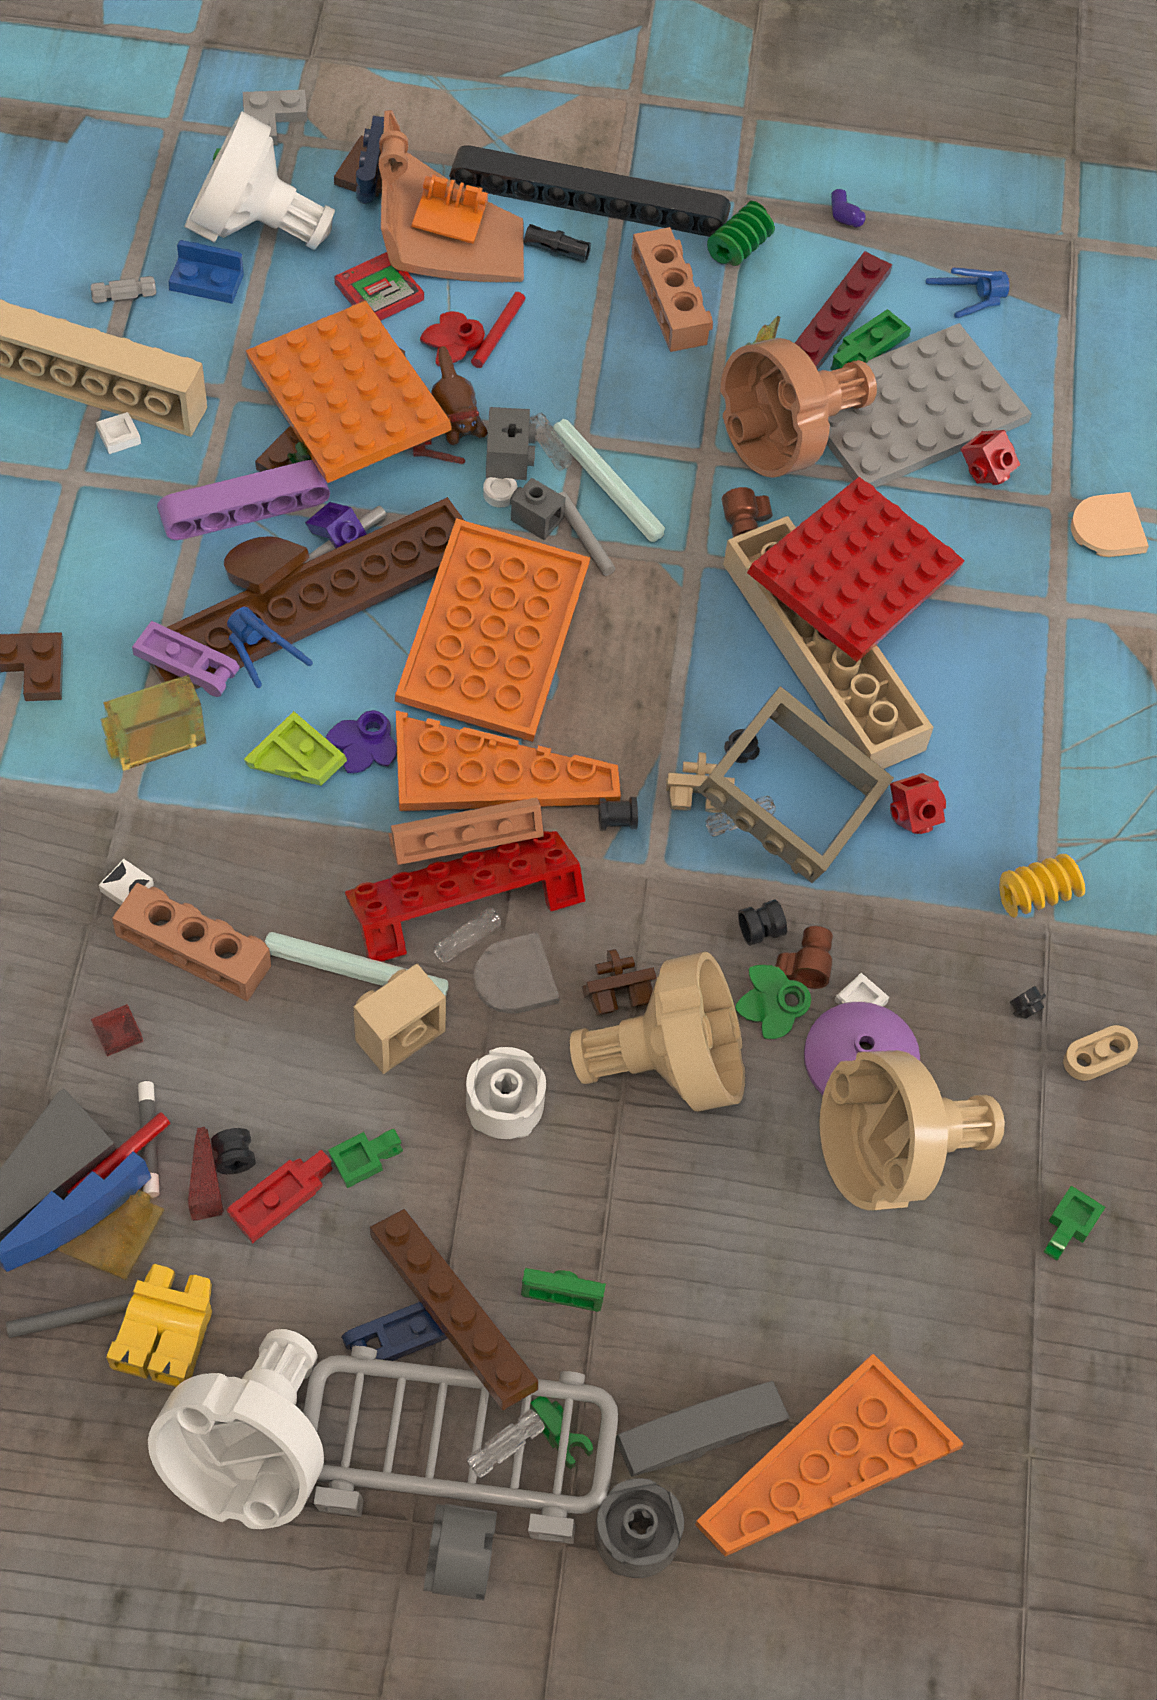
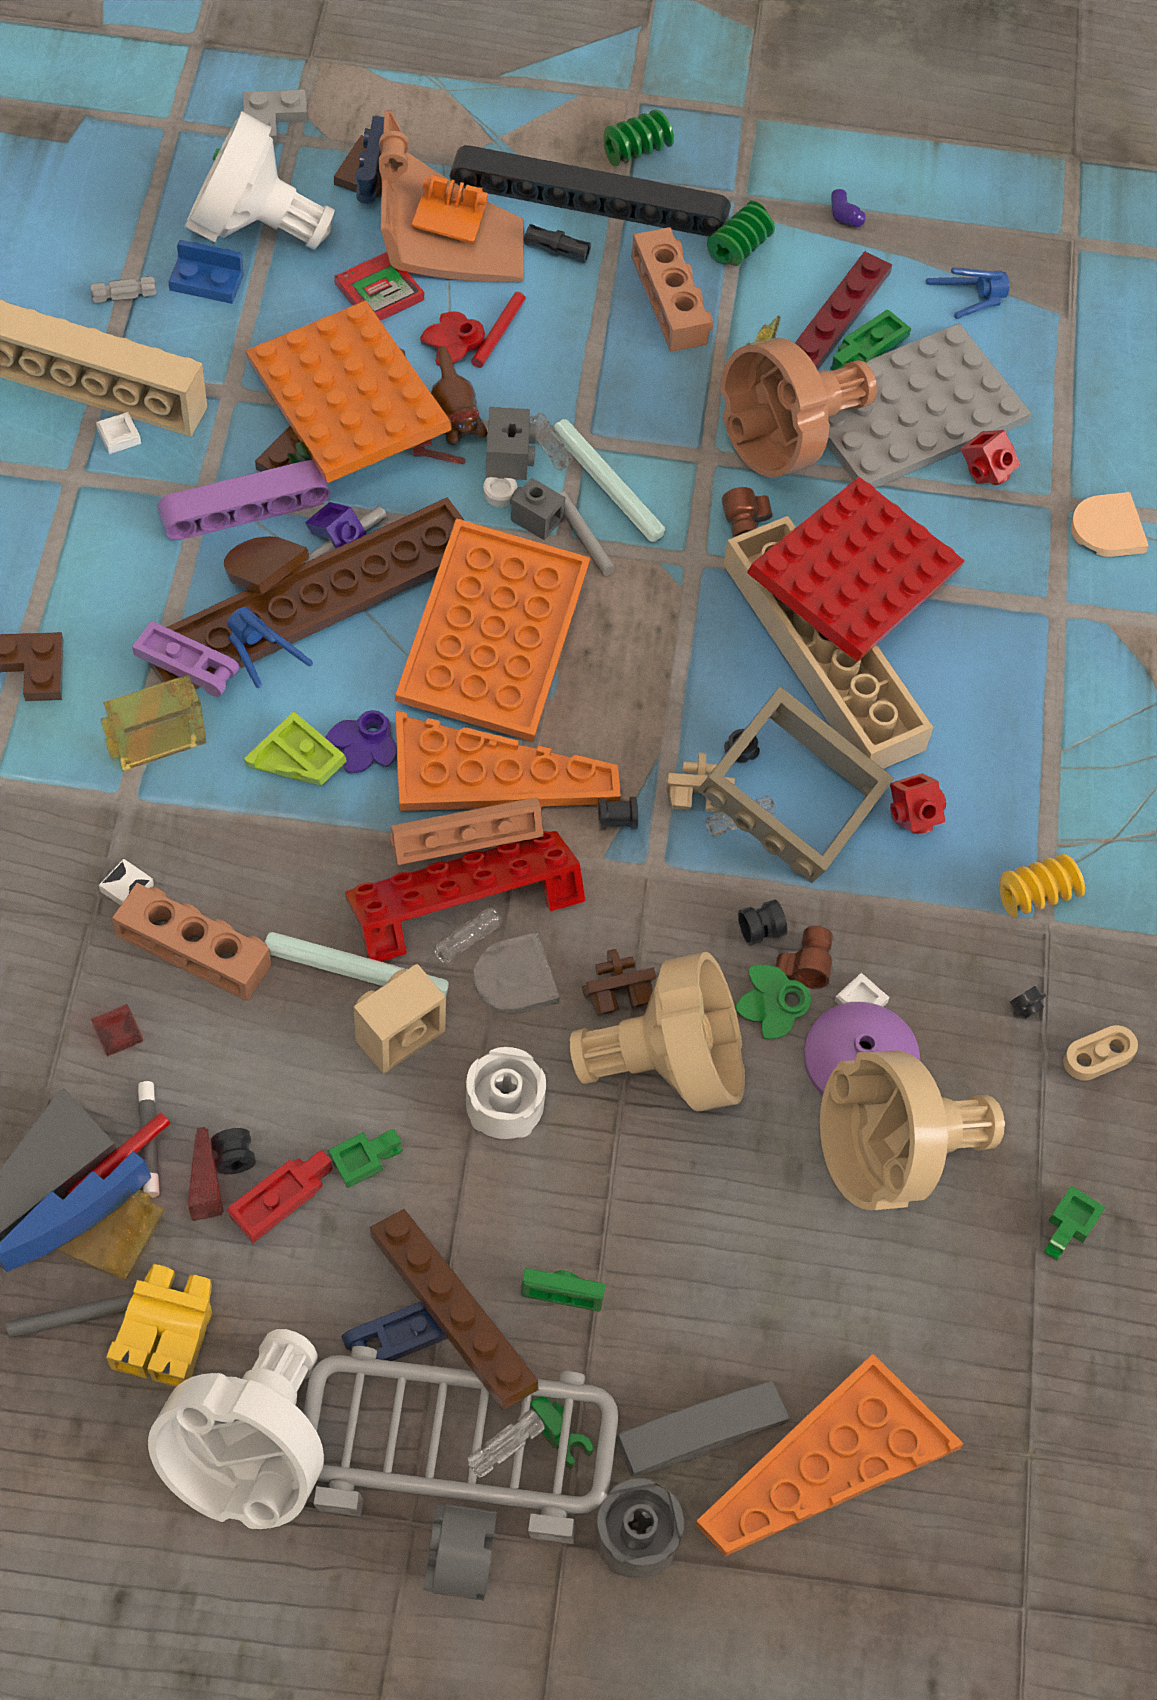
none -> green piece [603,109,674,166]

